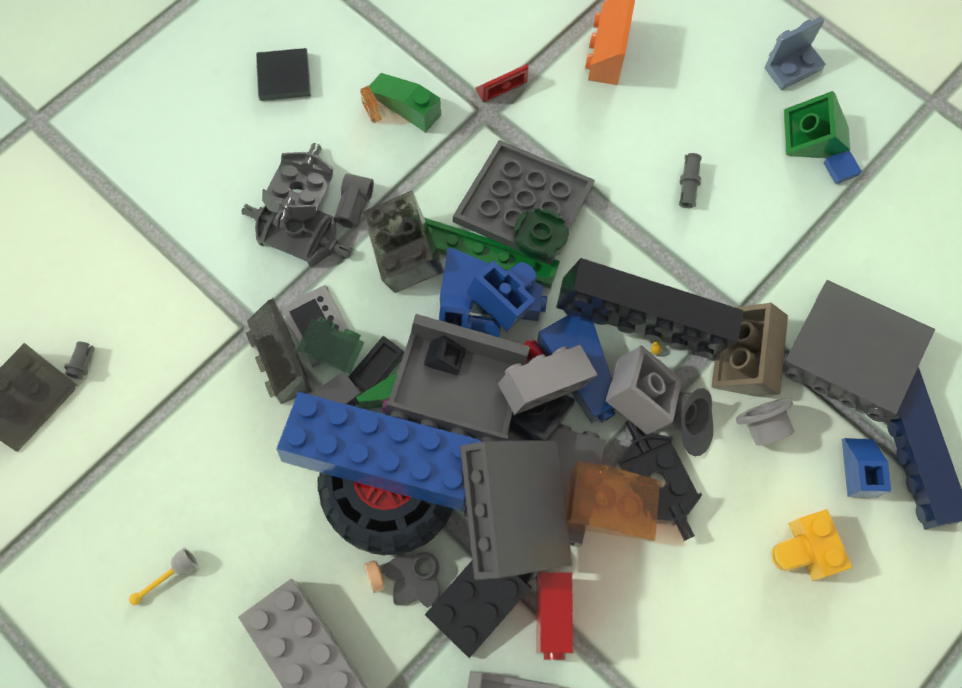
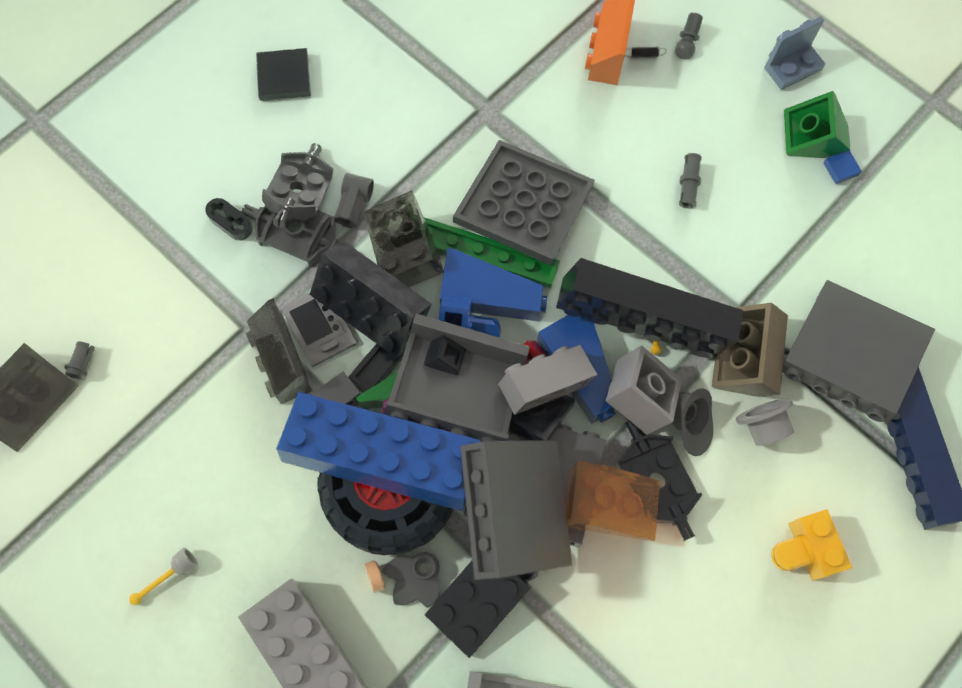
clear green brick [297,317,364,375] -> none
clear orange tile [360,85,382,123] -> none
green slope [365,73,441,133] -> none
blue brick [466,260,536,332] -> none
red slope [475,64,529,102] -> none
dark green tile [513,208,569,260] -> none
red brick [536,572,573,660] -> none
blue slope [842,438,891,498] -> none
none -> black beam [205,198,252,240]
none -> black brick [309,241,432,359]
none -> black piece [625,47,666,58]
none -> dark grey axle [675,12,703,59]

